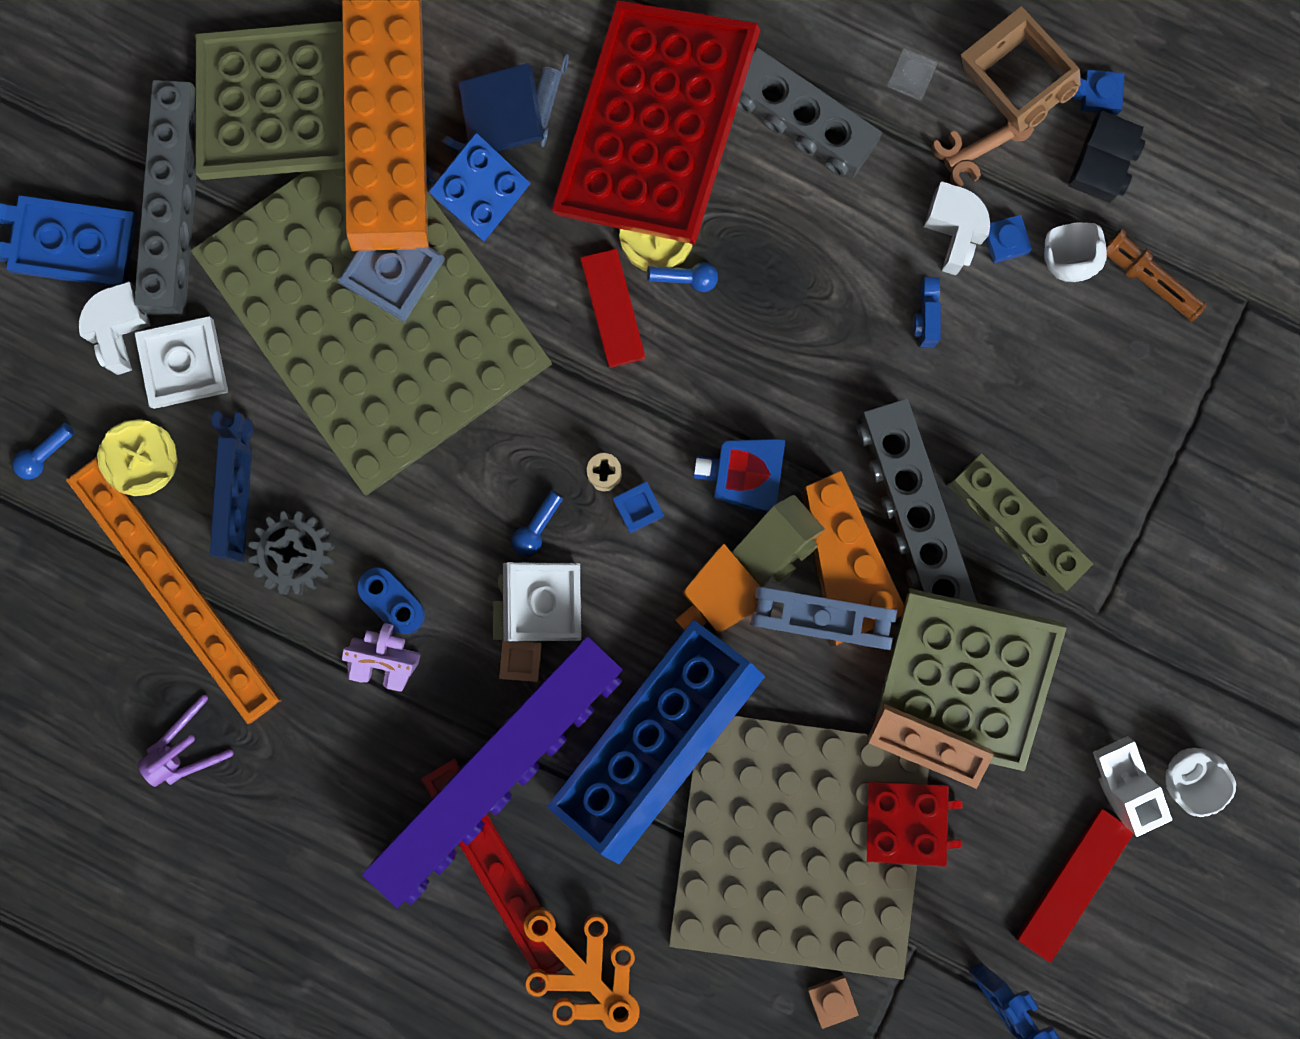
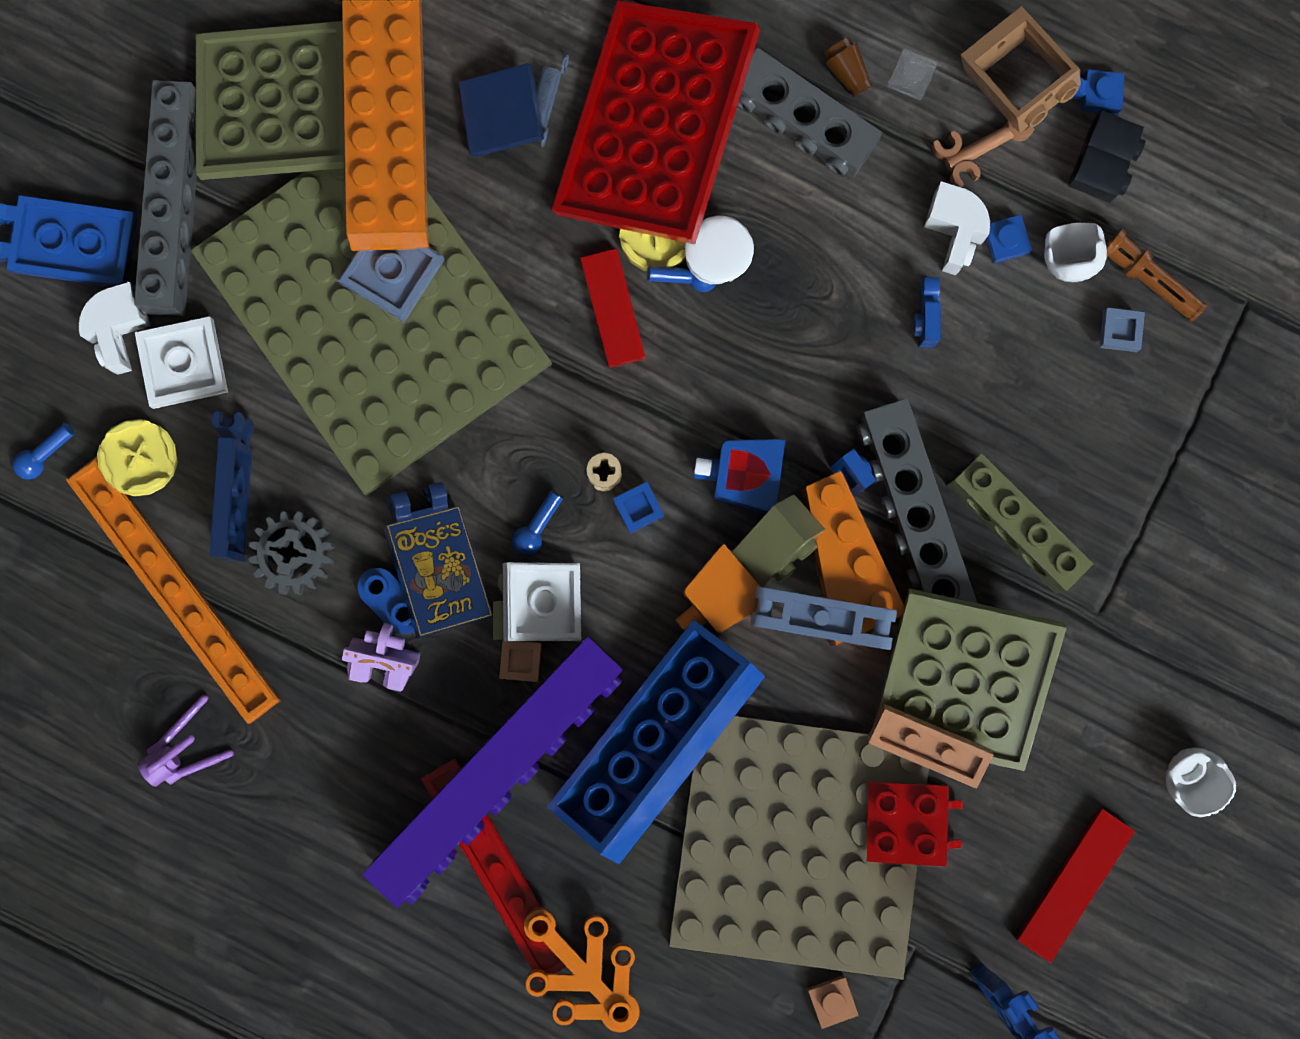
blue plate [426,133,531,241] -> none
white brick [1093,736,1172,837] -> none
none -> dark blue tile [383,482,493,639]
none -> white piece [685,216,754,284]
none -> reddish brown cone [823,37,872,97]
none -> blue plate [831,449,877,497]
none -> sand blue plate [1099,308,1145,352]

